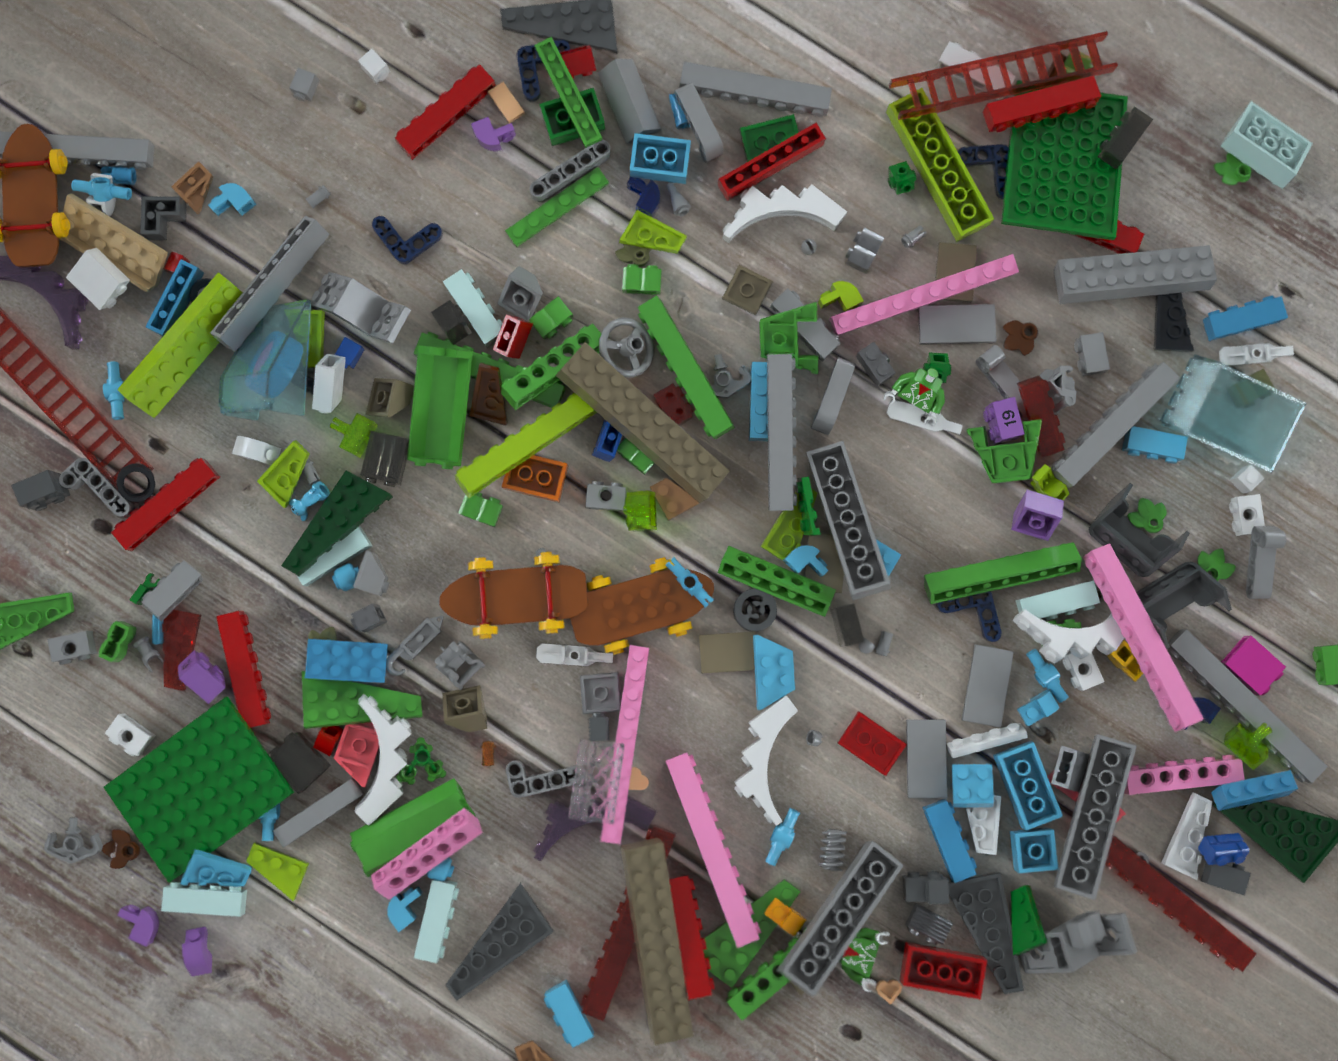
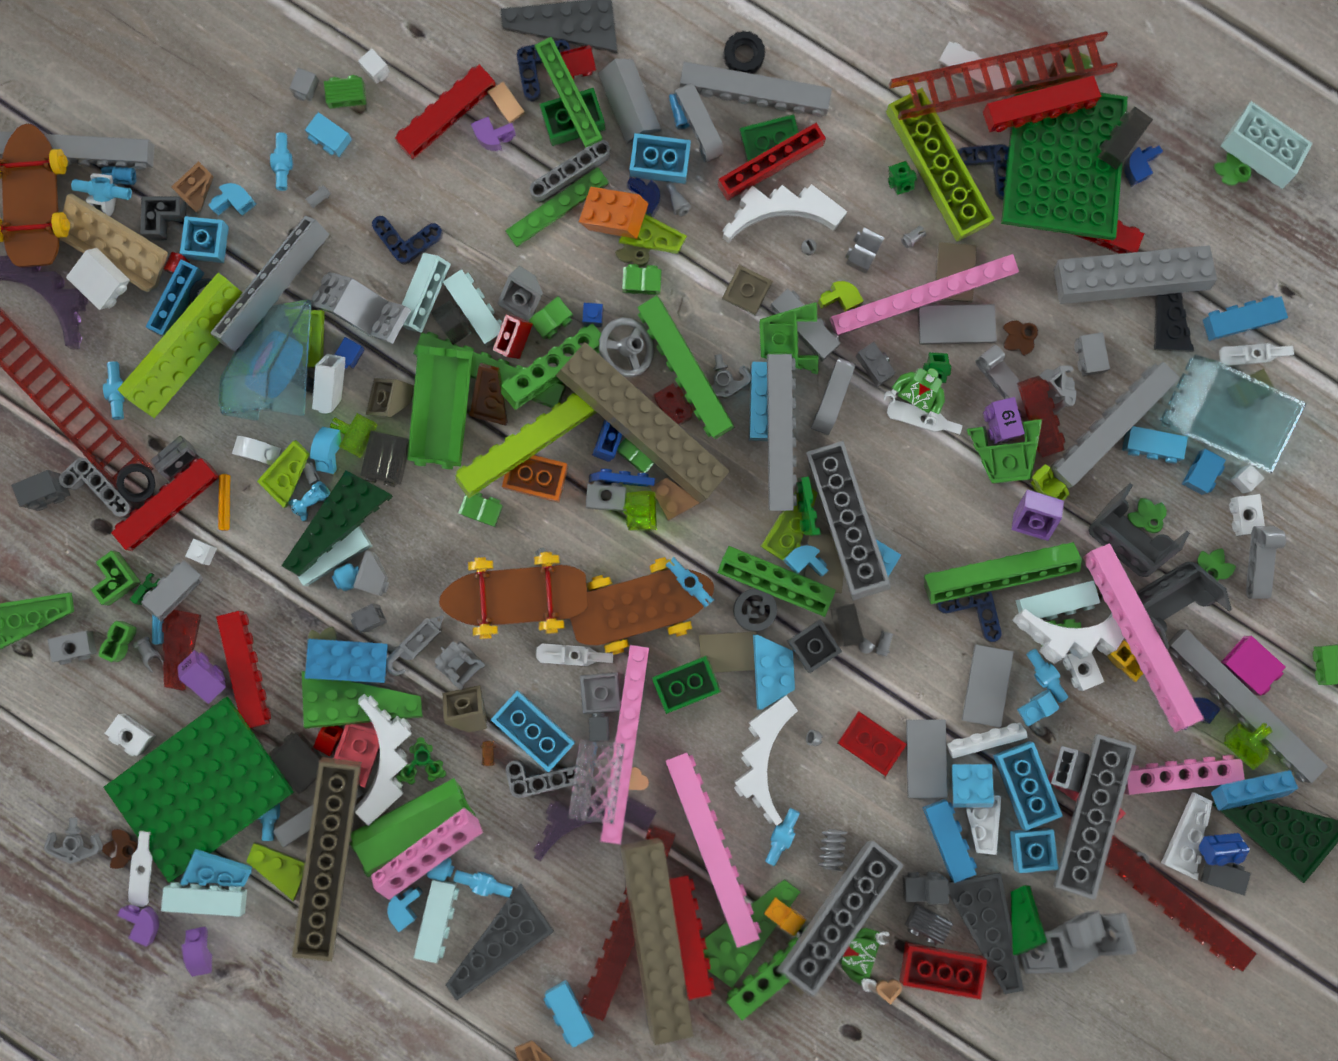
none -> bright green brick [91,551,141,606]
none -> white piece [128,831,152,907]
none -> flat silver brick [151,435,199,481]
none -> medium azure brick [180,216,229,263]
none -> white brick [185,539,217,565]
none -> light orange axle [218,474,231,531]
none -> medium azure pin [270,132,293,191]
none -> dark tan brick [292,757,362,962]
none -> medium azure brick [305,112,352,157]
none -> medium azure brick [310,427,342,474]
none -> bright green brick [324,75,366,109]
none -> light aqua brick [402,253,451,333]
none -> medium azure pin [453,870,513,898]
none -> medium azure brick [491,690,576,773]
none -> orange brick [579,186,649,239]
none -> blue brick [582,303,604,328]
none -> blue wing [589,469,655,487]
none -> green brick [652,656,721,714]
none -> black tyre [724,31,765,74]
none -> dark grey brick [787,619,842,673]
none -> blue brick [1124,145,1163,187]
none -> dark azure brick [1182,449,1226,495]

